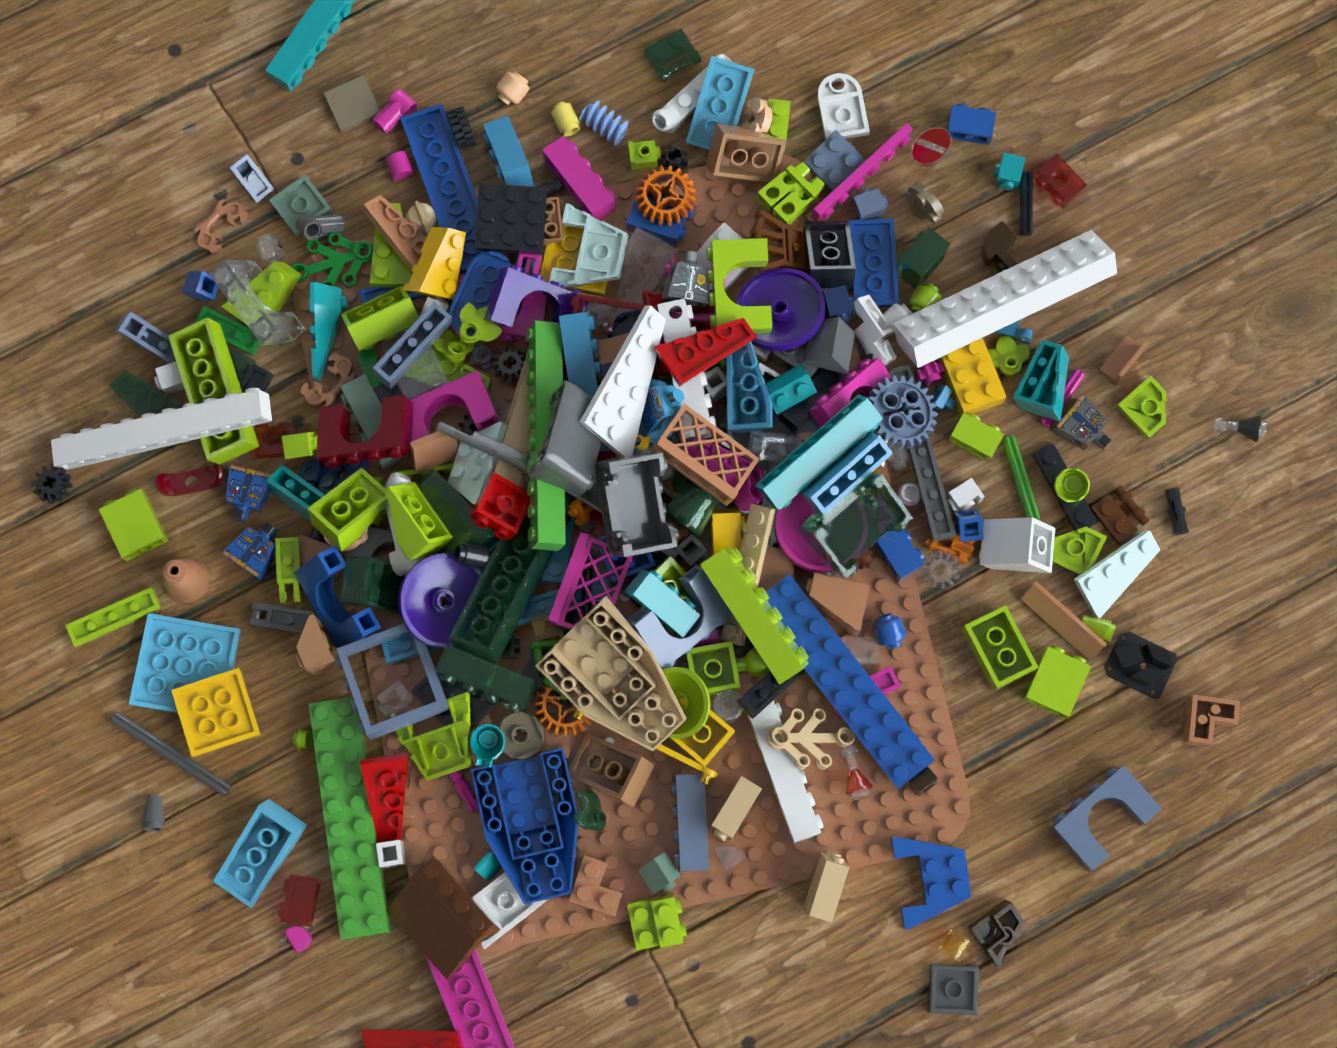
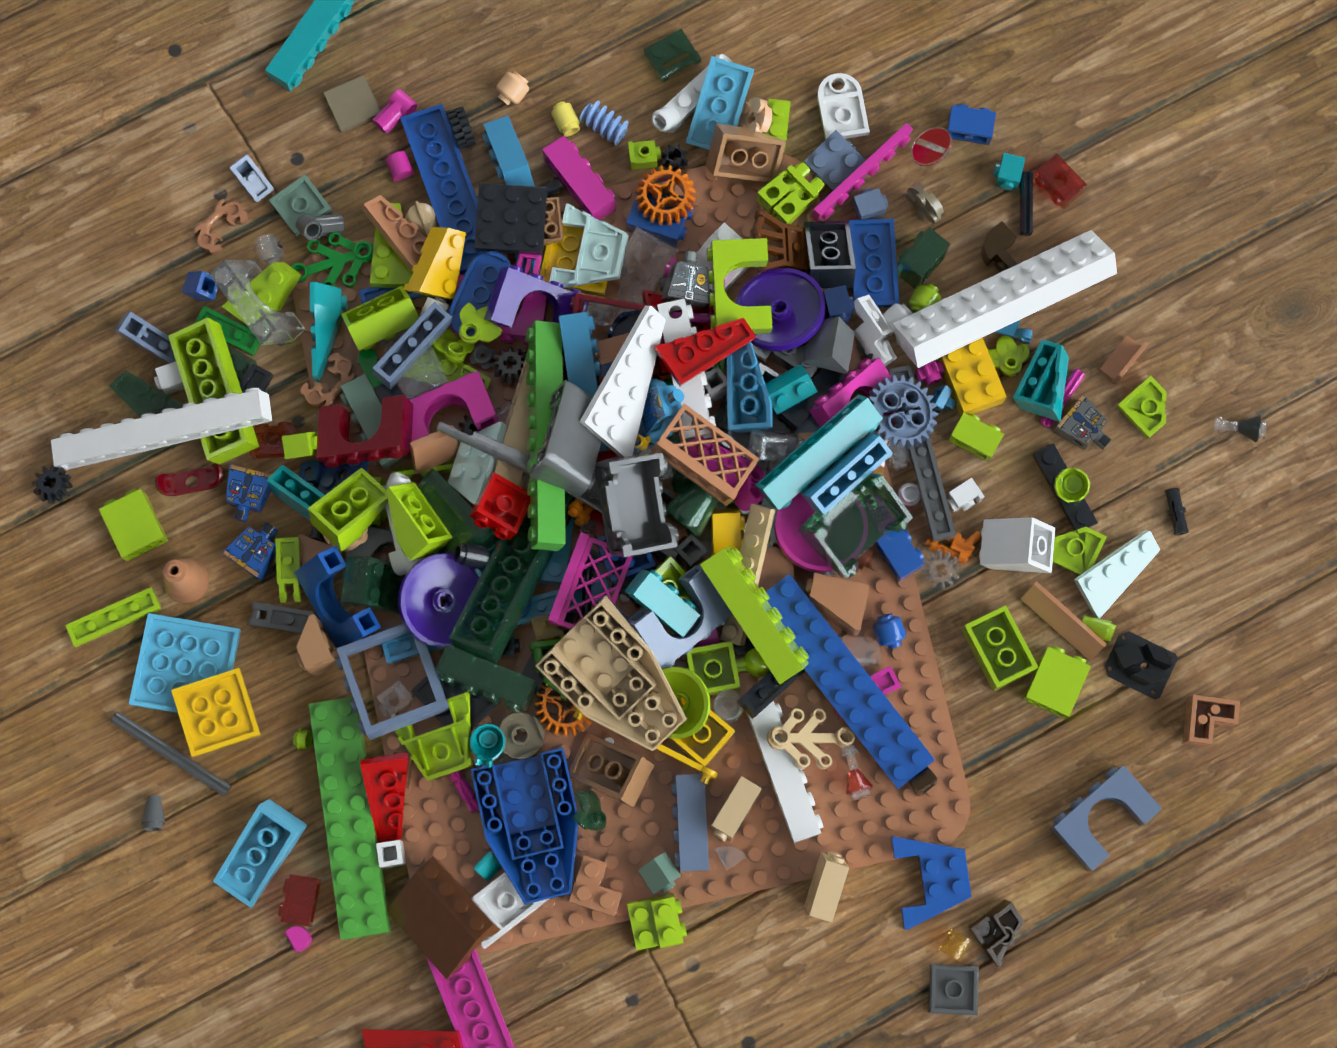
blue brick [954,509,984,542] -> none
bright green axle [1003,435,1040,520] -> none
reddish brown plate [1090,485,1150,544] -> none

